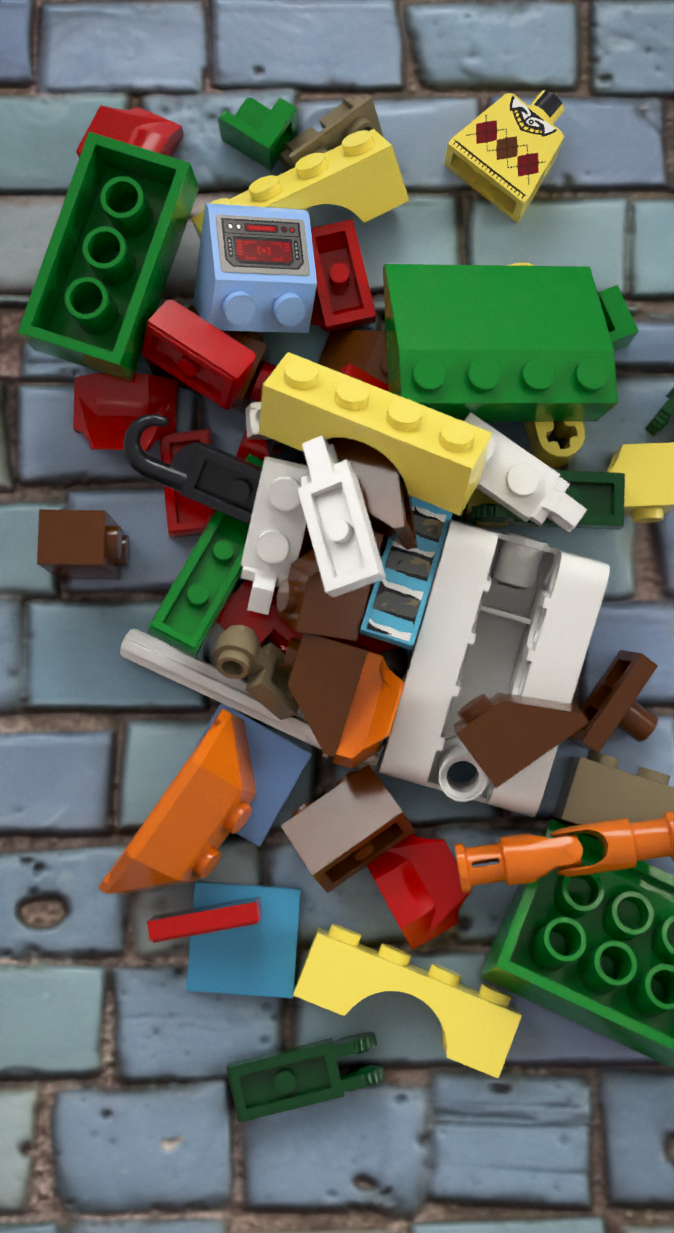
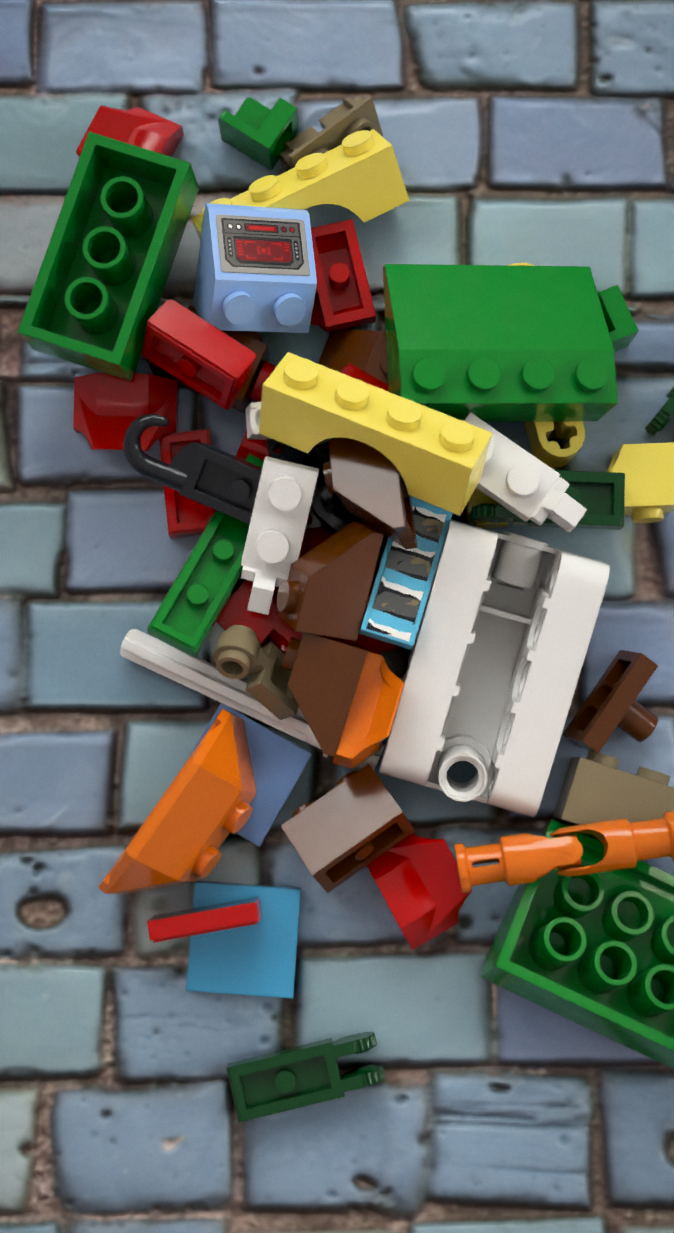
reddish brown brick [37,509,130,580] -> none
light yellow arch [293,923,522,1079] -> none
white hinge [297,435,386,598] -> none
light yellow torso [444,90,565,223] -> none
reddish brown slope [454,692,589,788] -> none

